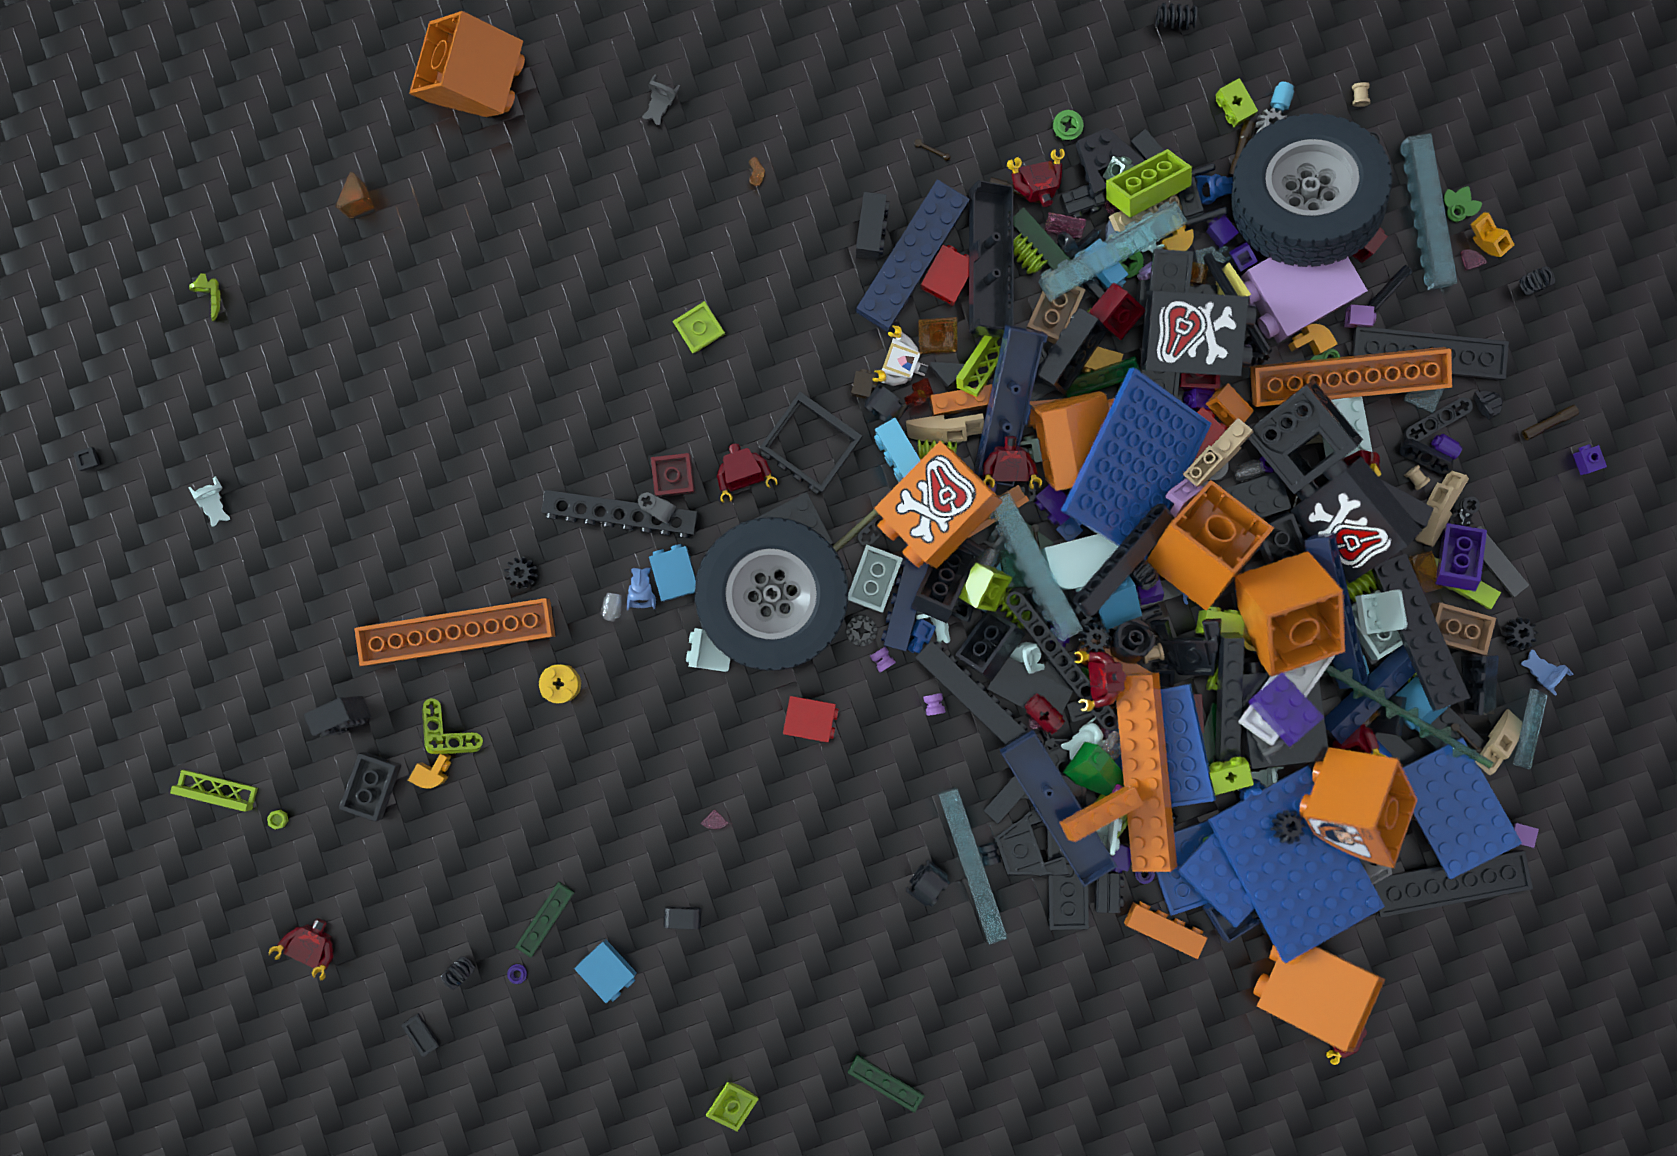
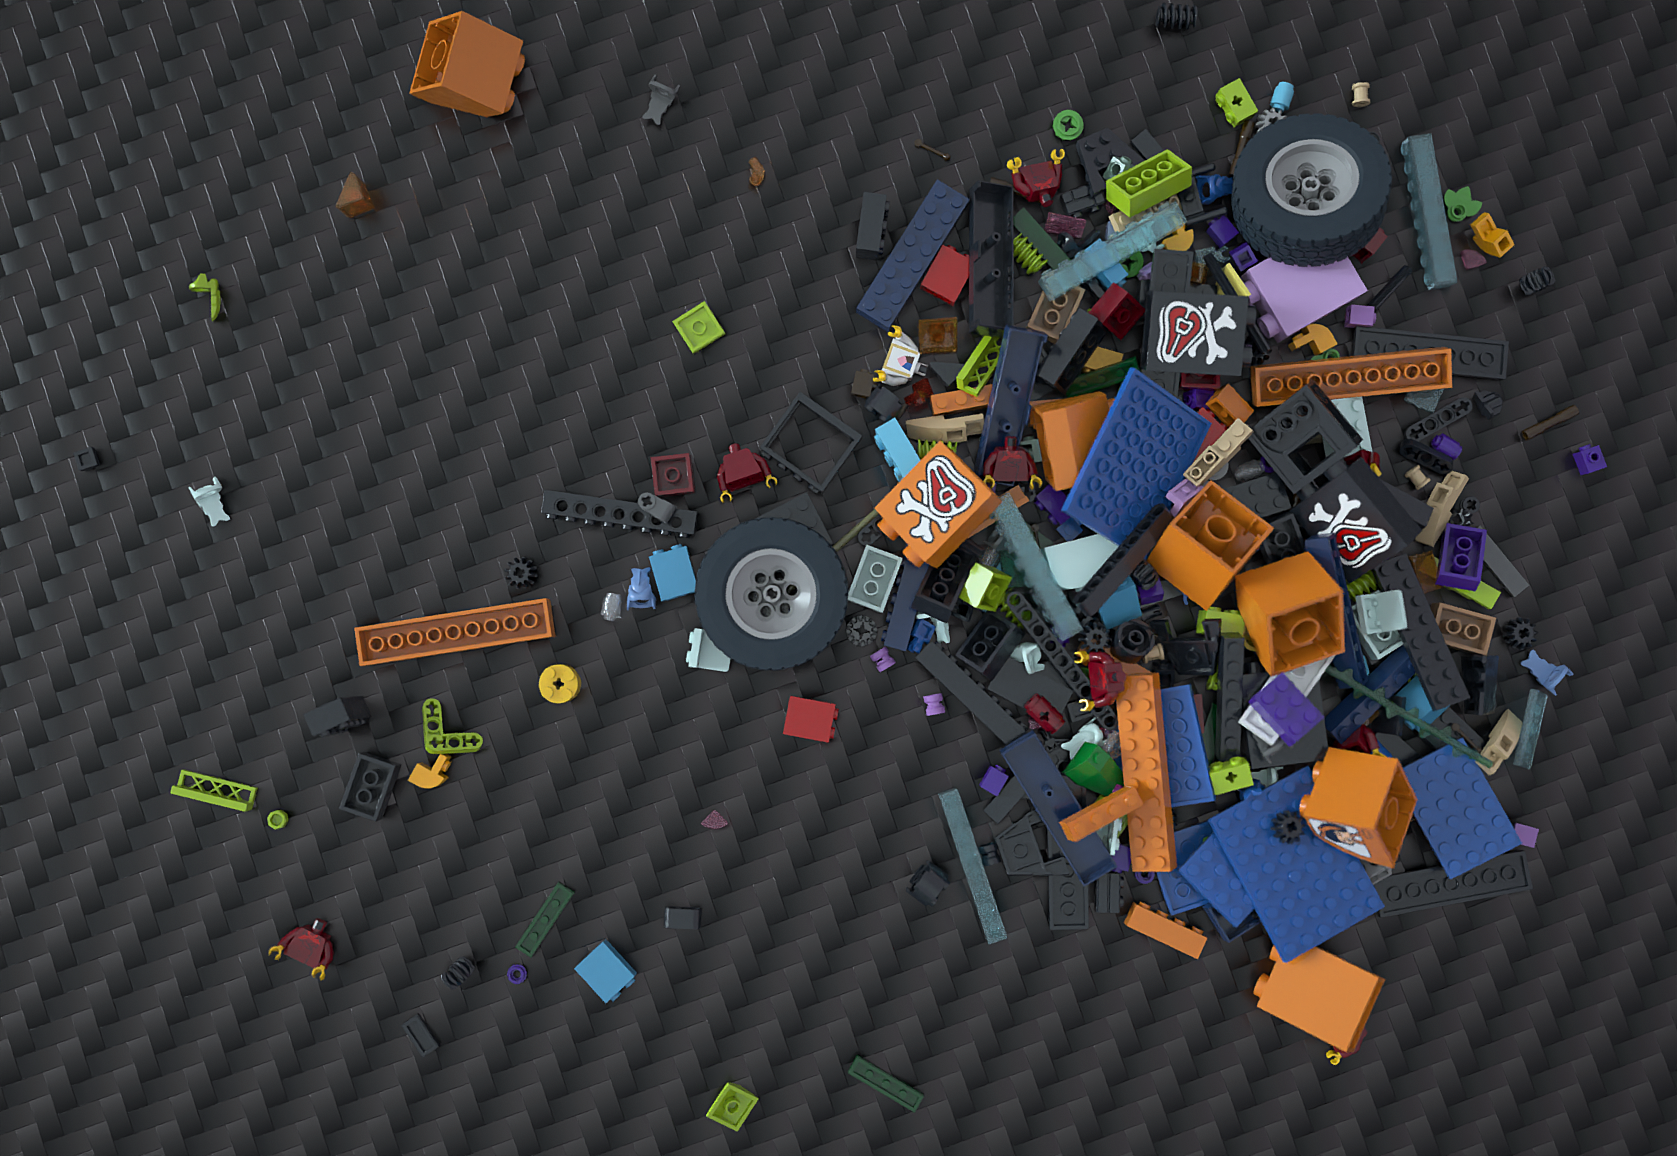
none -> dark purple brick [979,765,1009,796]

